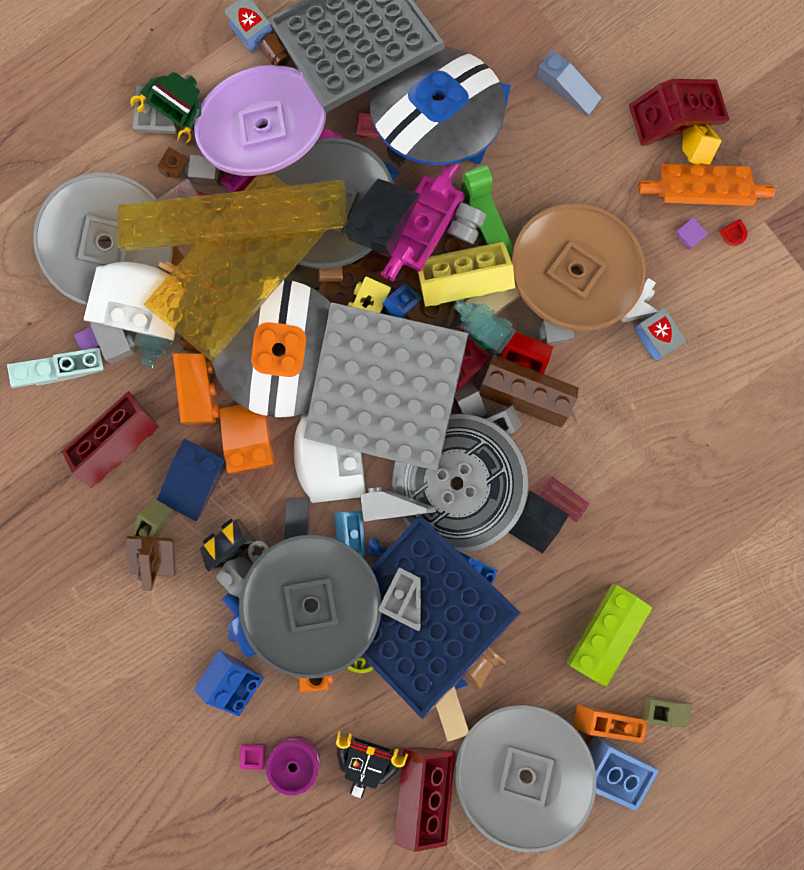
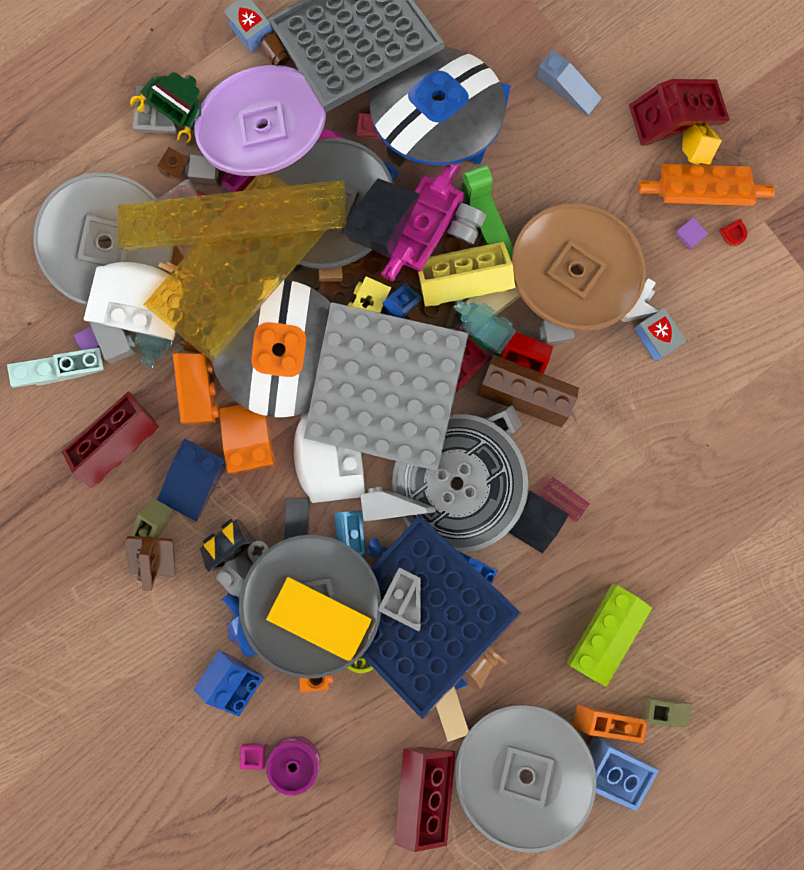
black torso [336,731,408,798] -> none
light grey slope [454,380,487,417] -> none
none -> yellow tile [266,577,372,661]

